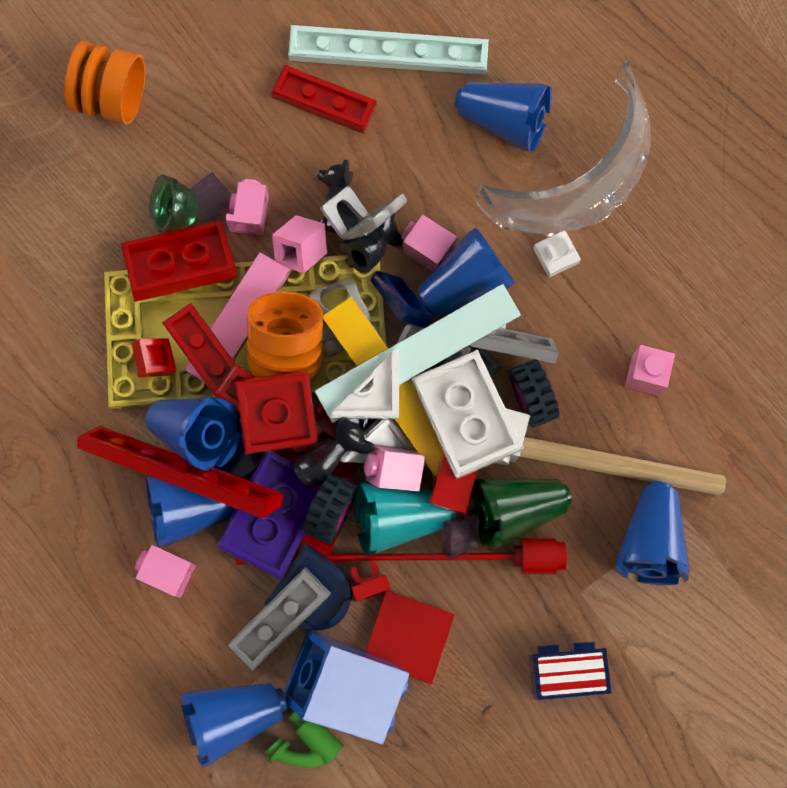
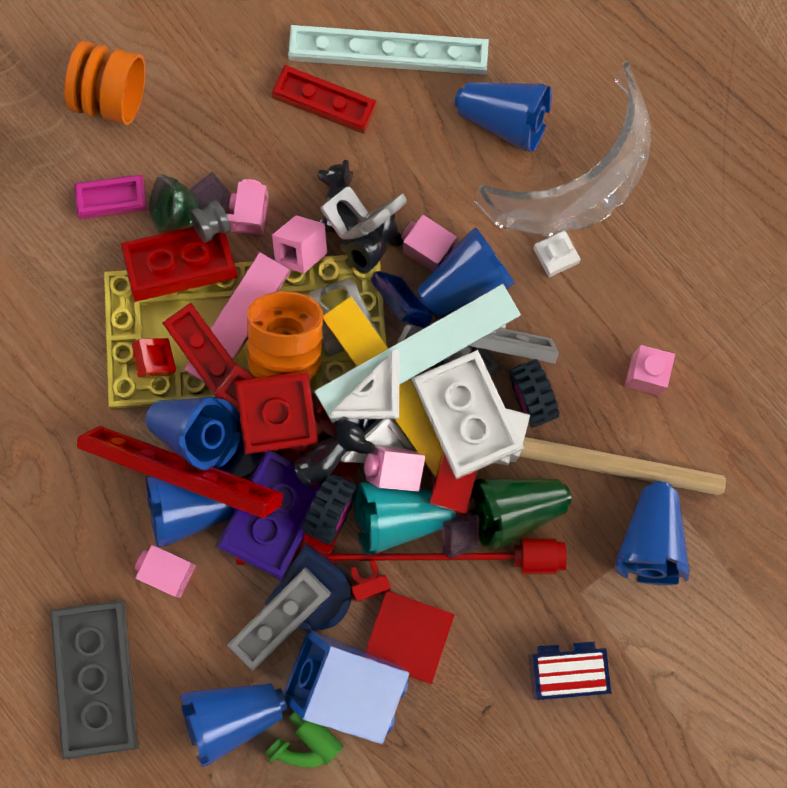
none -> dark grey tile [50,600,139,760]
none -> dark pink tile [74,175,148,220]
none -> dark grey wheel [189,199,230,243]

